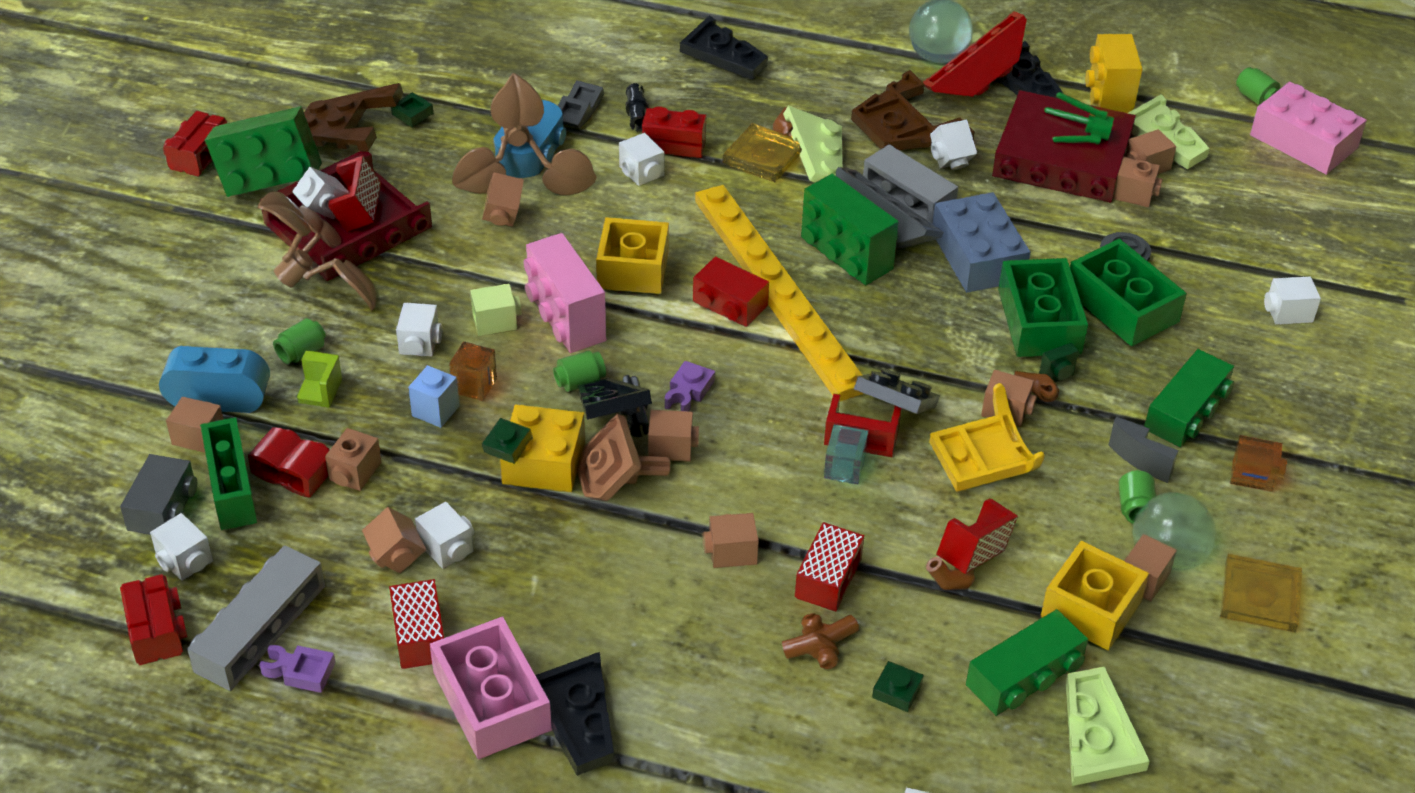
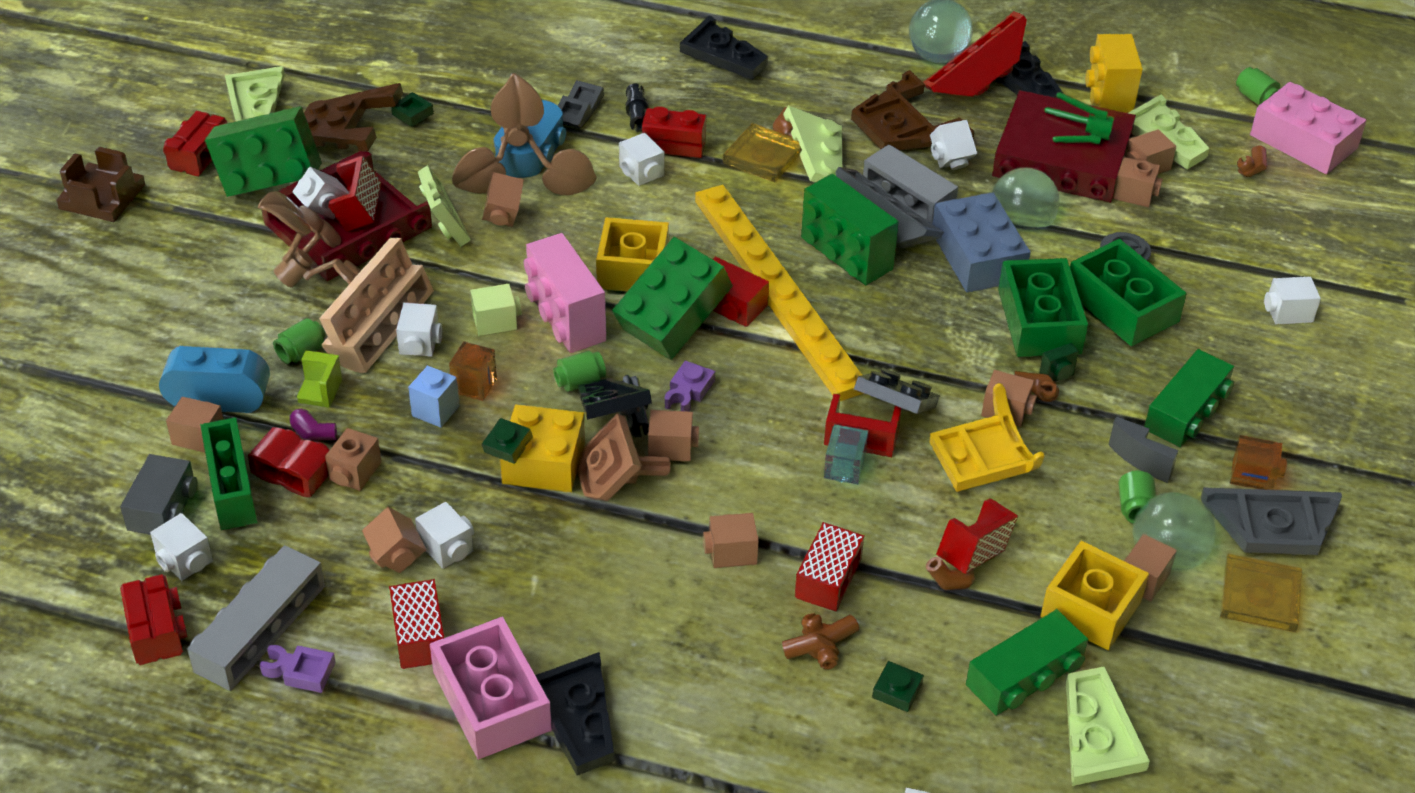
none -> reddish brown panel [56,147,145,222]
none -> yellowish green wing [225,66,285,122]
none -> magenta arm [289,408,337,441]
none -> light nougat brick [319,238,434,373]
none -> yellowish green wing [418,165,471,247]
none -> green brick [612,237,733,360]
none -> clear light blue piece [991,168,1060,232]
none -> dark grey wing [1201,487,1342,555]
none -> dark orange arm [1237,145,1267,177]

